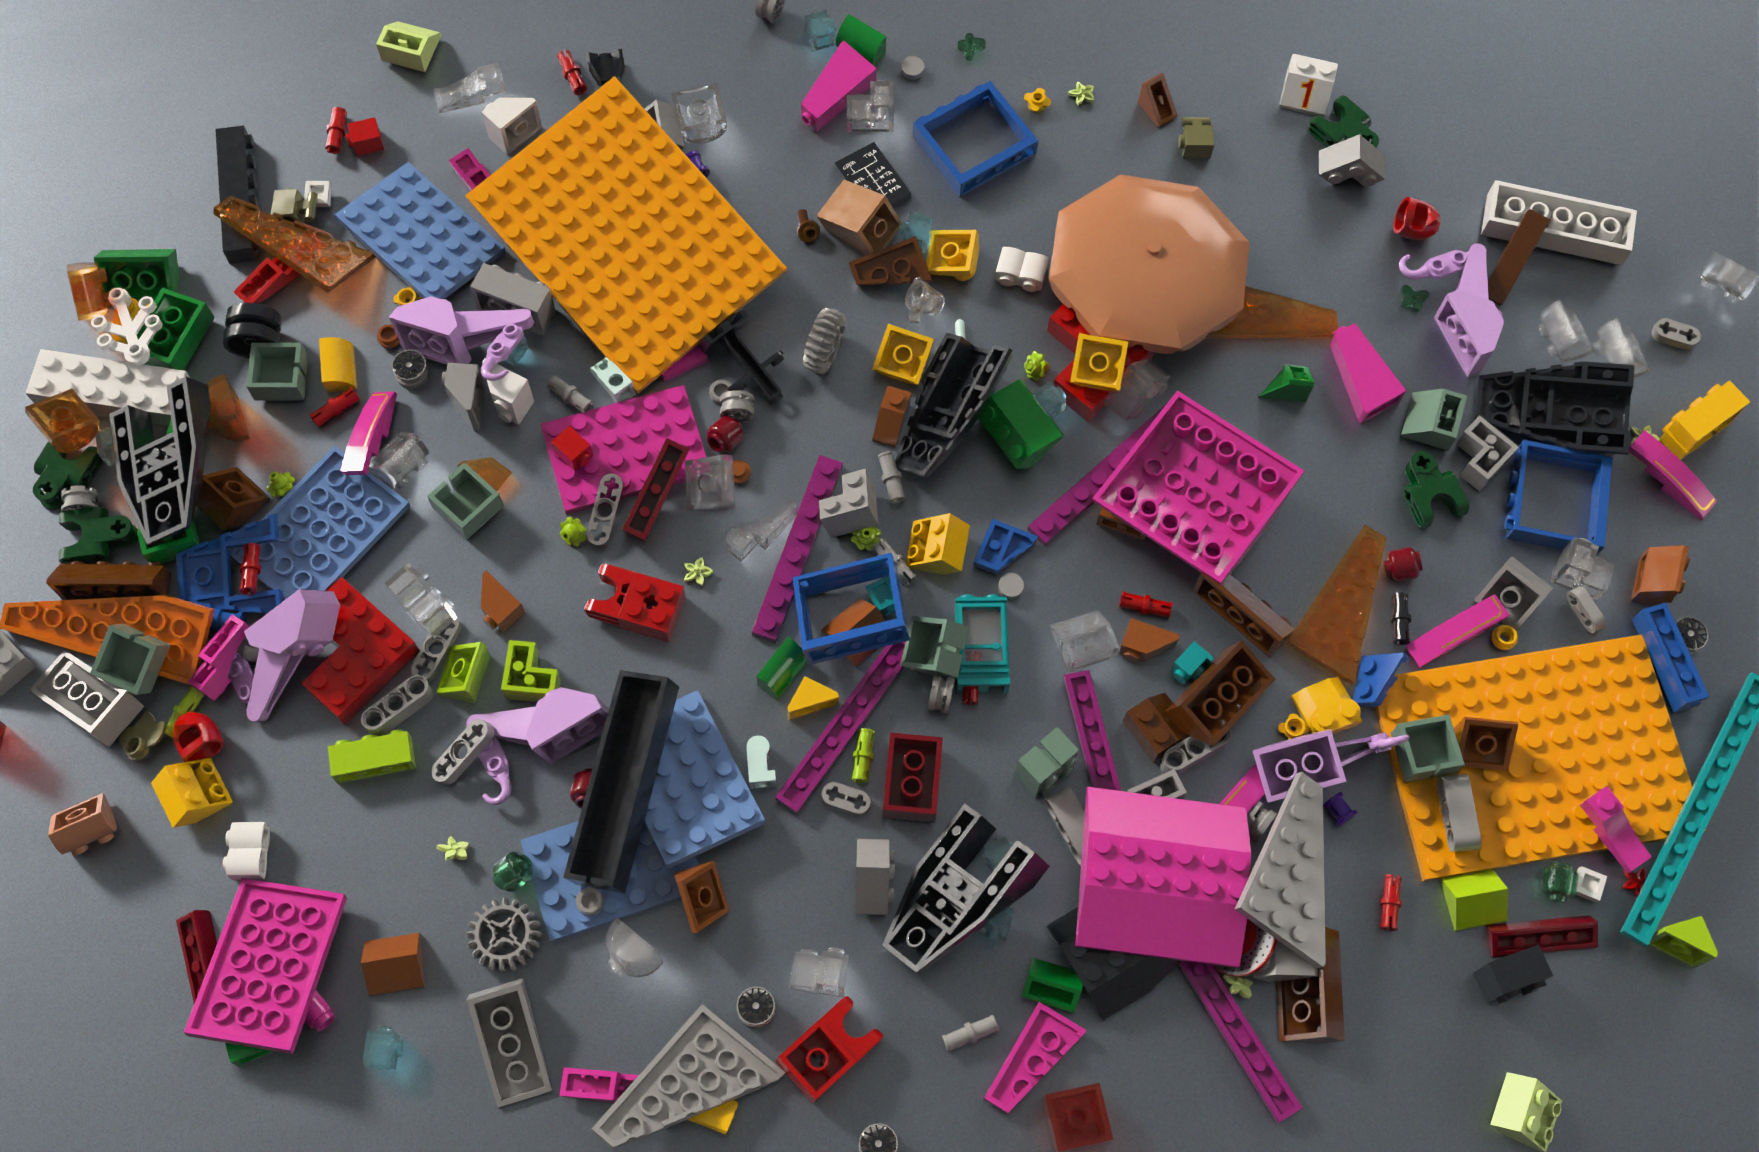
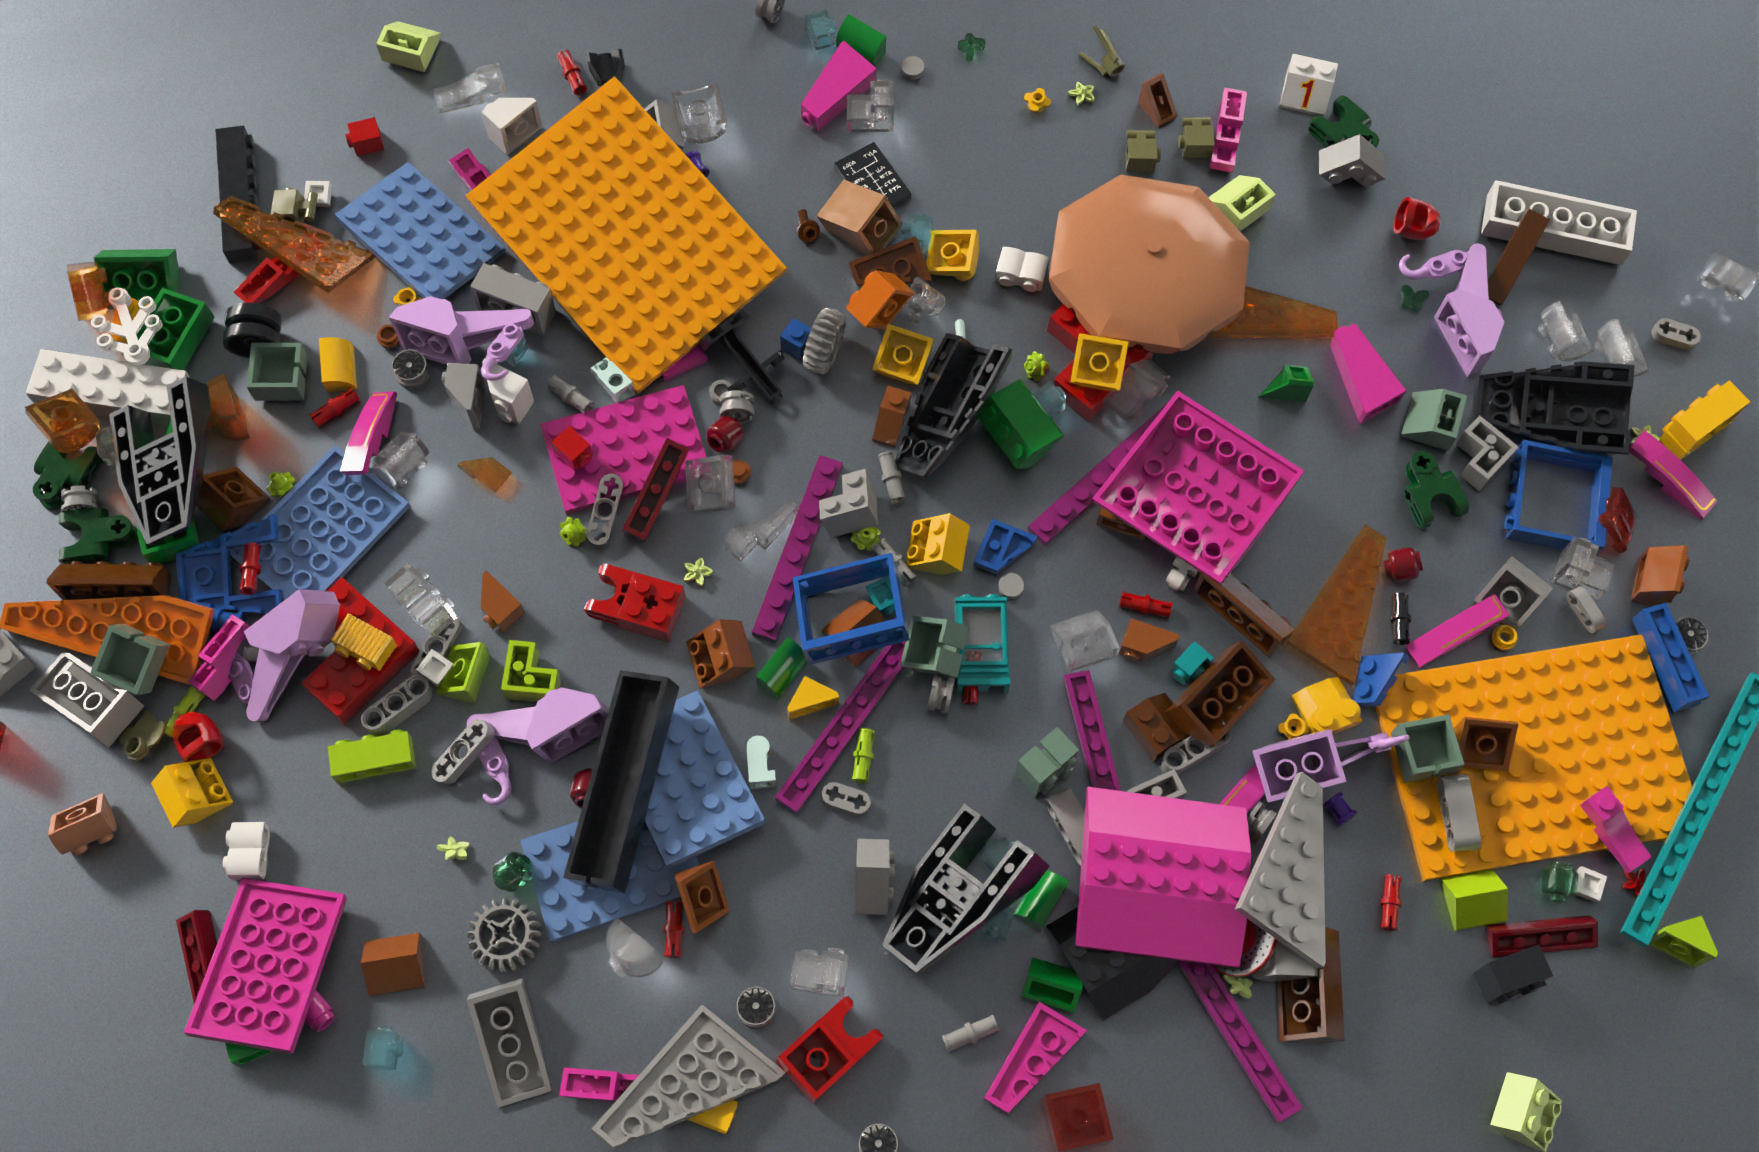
red pin [325,107,347,154] -> none
sand green piece [427,462,504,540] -> none
light grey tile [576,887,604,916] -> none
dark red brick [882,732,943,823] -> none
blue window [913,81,1038,197] -> none
none -> yellow brick [330,613,397,671]
none -> white plate [416,649,453,687]
none -> red pin [663,901,684,958]
none -> dark orange slope [686,619,756,689]
none -> blue brick [780,318,811,361]
none -> orange brick [846,270,914,330]
none -> green brick [1012,870,1069,932]
none -> olive plant [1079,25,1125,77]
none -> olive brick [1125,130,1161,172]
none -> white plate [1165,557,1198,591]
none -> yellowish green slope [1209,175,1276,231]
none -> dark pink slope [1210,87,1247,173]
none -> clear red plate [1599,487,1637,553]

